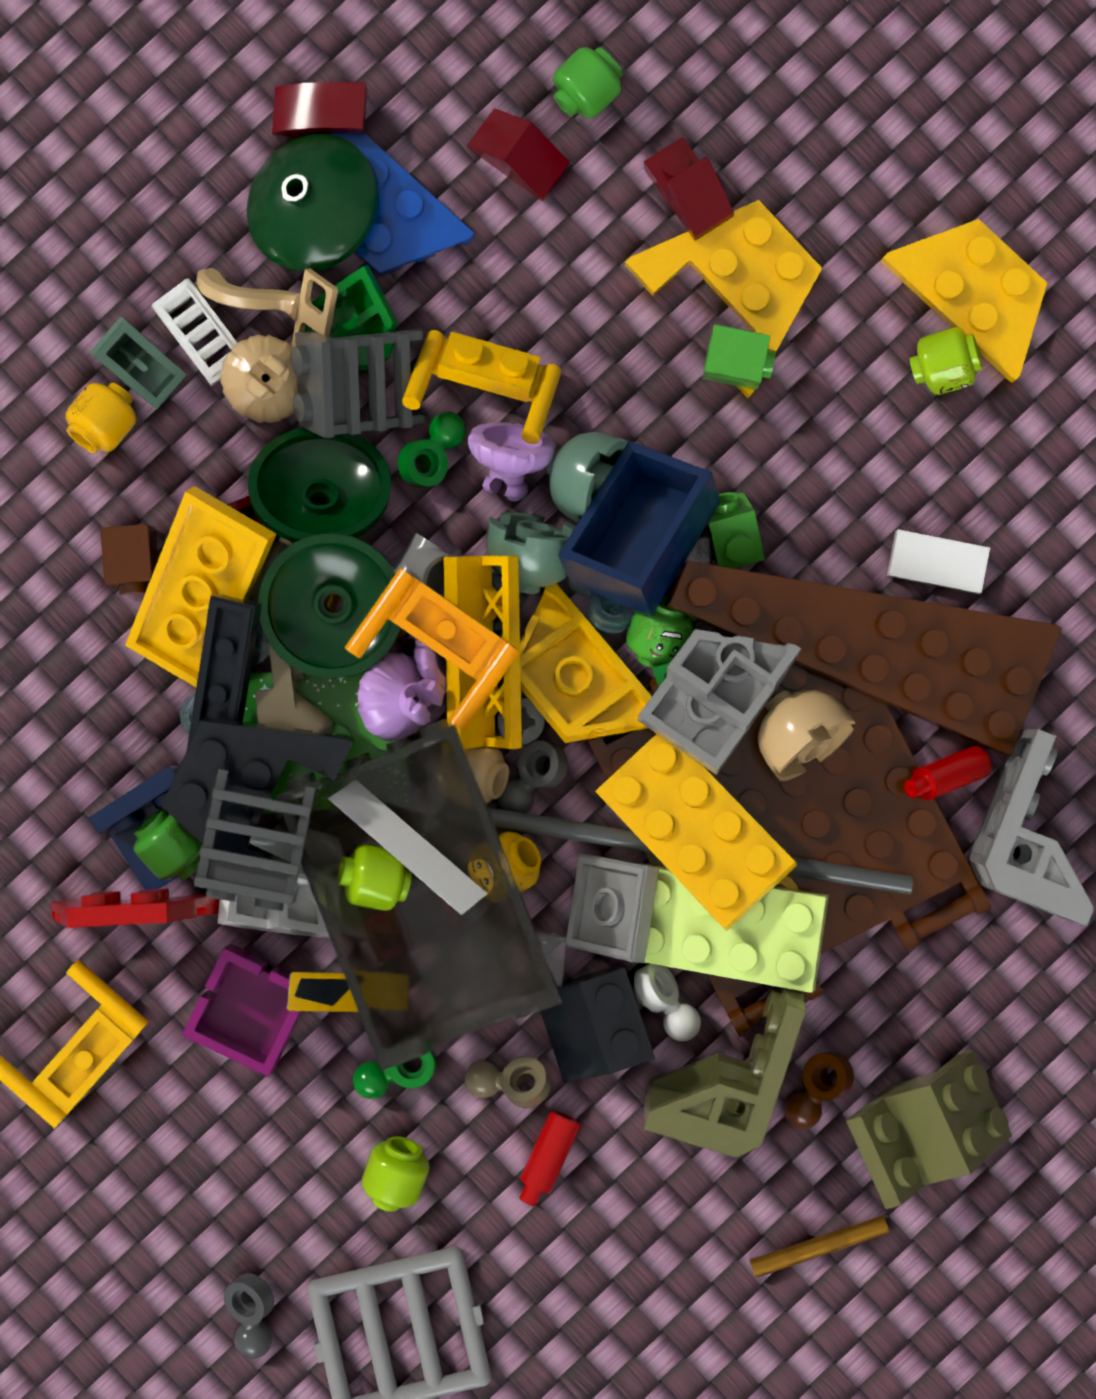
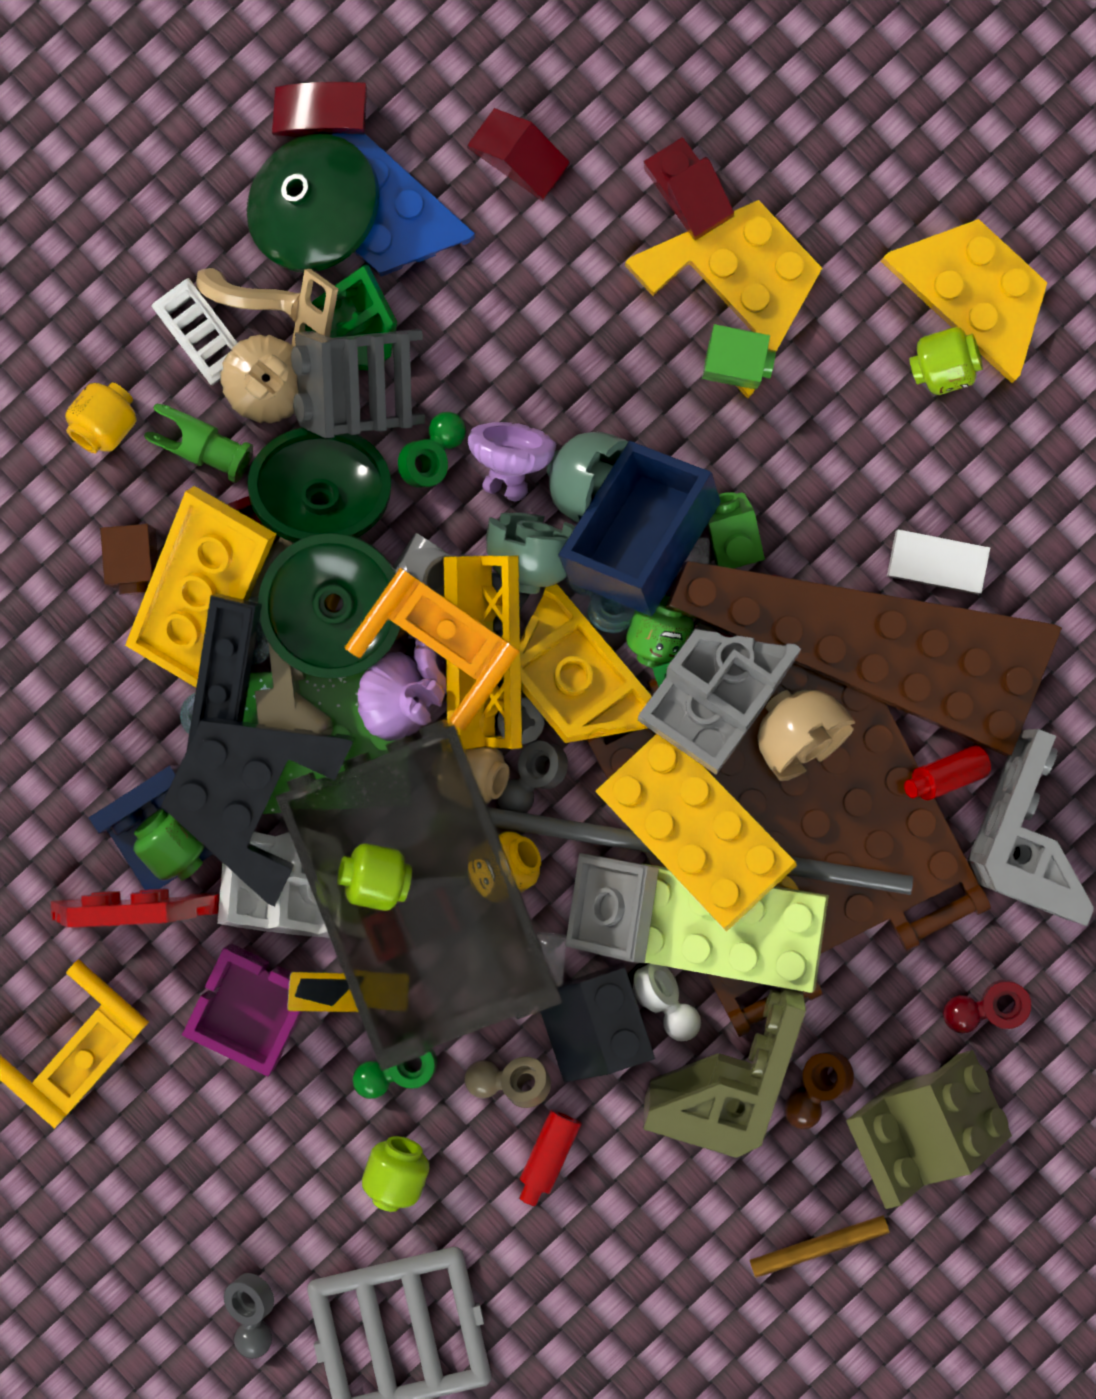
sand green slope [89,316,187,410] -> none
dark grey plate [194,769,316,911] -> none
white sticker [328,779,488,915] -> none
yellow plate [402,330,562,444] -> none
bright green head [553,47,623,119] -> none
none -> bright green piece [144,404,254,483]
none -> dark red plate [943,980,1031,1033]

